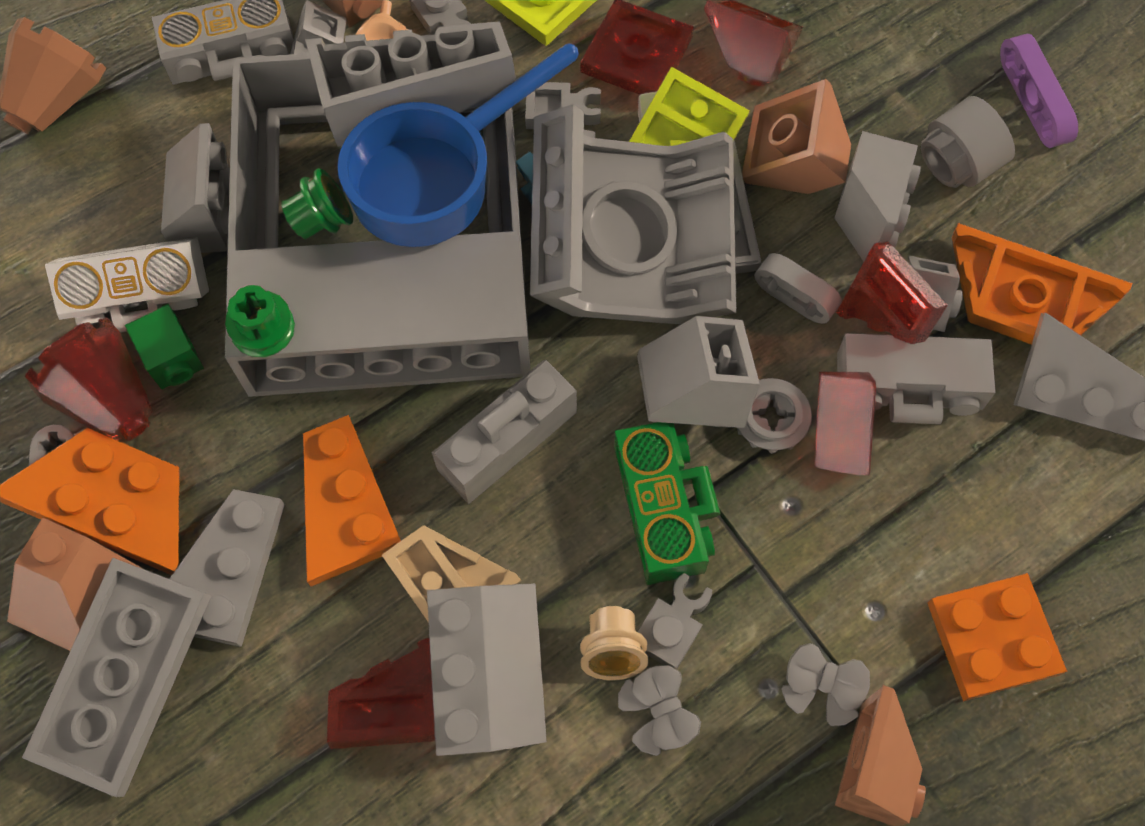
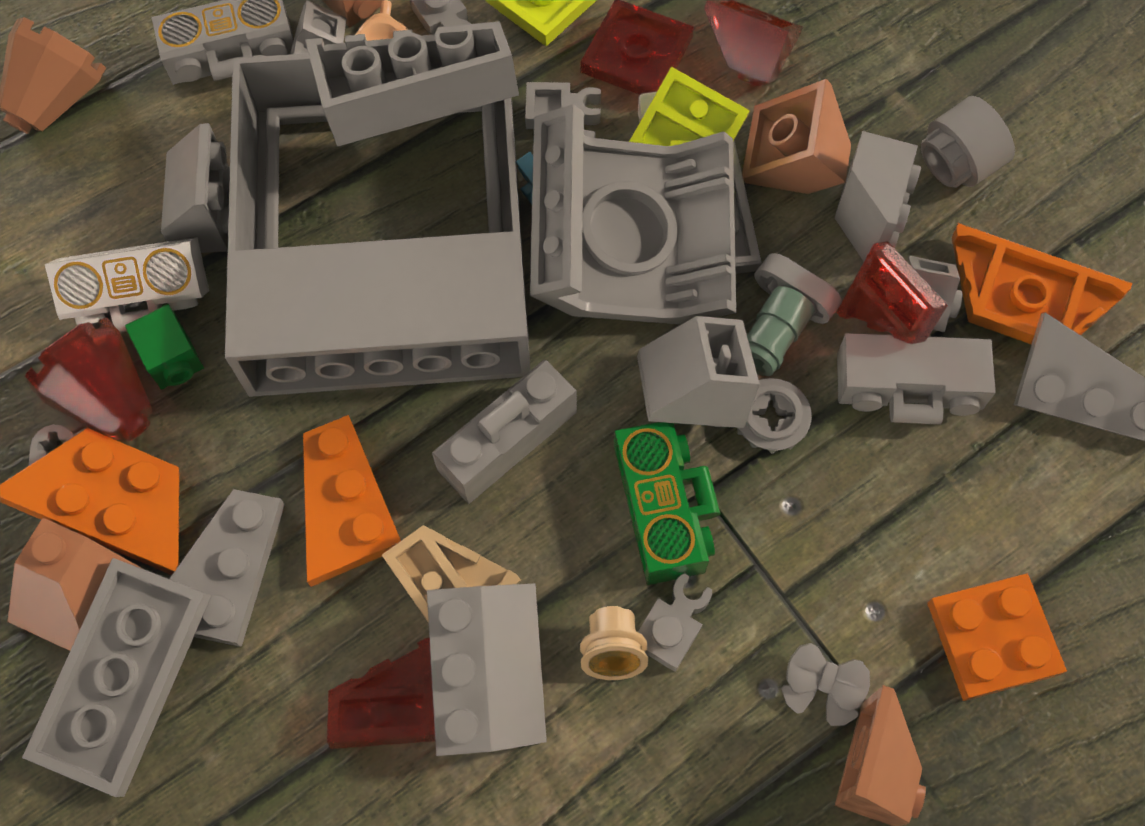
green piece [225,285,295,358] -> none
green piece [281,168,354,240] -> none
blue piece [338,43,579,247] -> none
light grey piece [618,666,701,756] -> none
clear red slope [814,372,876,476] -> none
medium lavender beam [1000,34,1078,148] -> none
none -> sand green piece [747,286,815,377]

